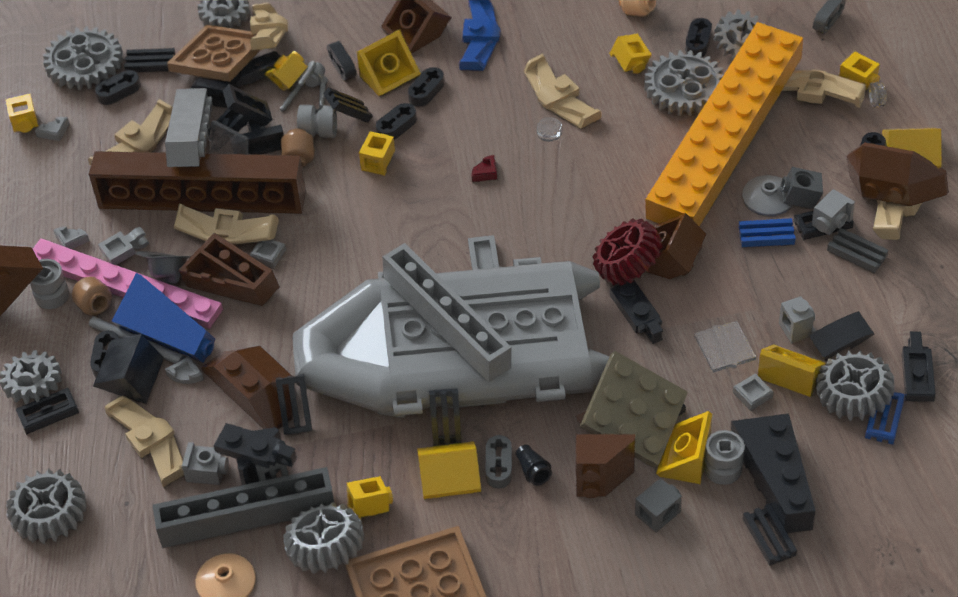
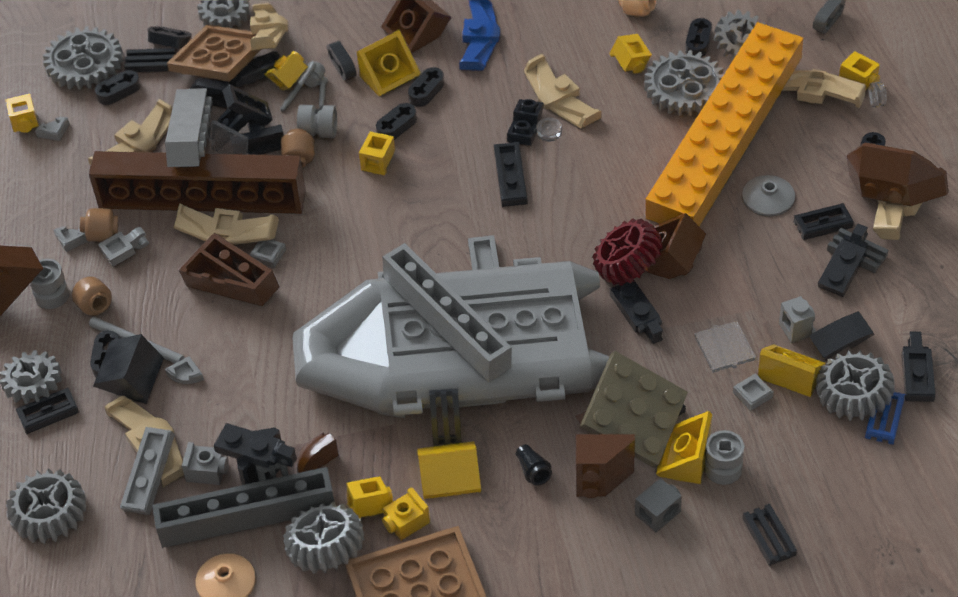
bright pink plate [33,238,223,329] -> none
blue slope [112,273,215,363] -> none
dark grey piece [136,251,191,284] -> none
reddish brown wedge [201,346,295,429] -> none
black tile [276,374,312,435] -> none
black tile [323,87,373,122] -> none
dark red tile [471,155,498,182] -> none
dark grey beam [485,435,512,489] -> none
black wedge [731,413,816,533] -> none
blue tile [738,218,796,247] -> none
dark grey brick [780,167,823,209] -> none
light grey brick [812,189,855,235] -> none
yellow slope [882,128,942,168] -> none
none -> medium nougat head [80,208,118,242]
none -> light grey tile [120,427,175,515]
none -> black beam [147,26,192,49]
none -> reddish brown brick [297,432,339,473]
none -> yellow brick [382,487,430,541]
none -> black tile [494,142,528,207]
none -> black slope [507,99,544,146]
none -> black hinge [818,223,868,297]

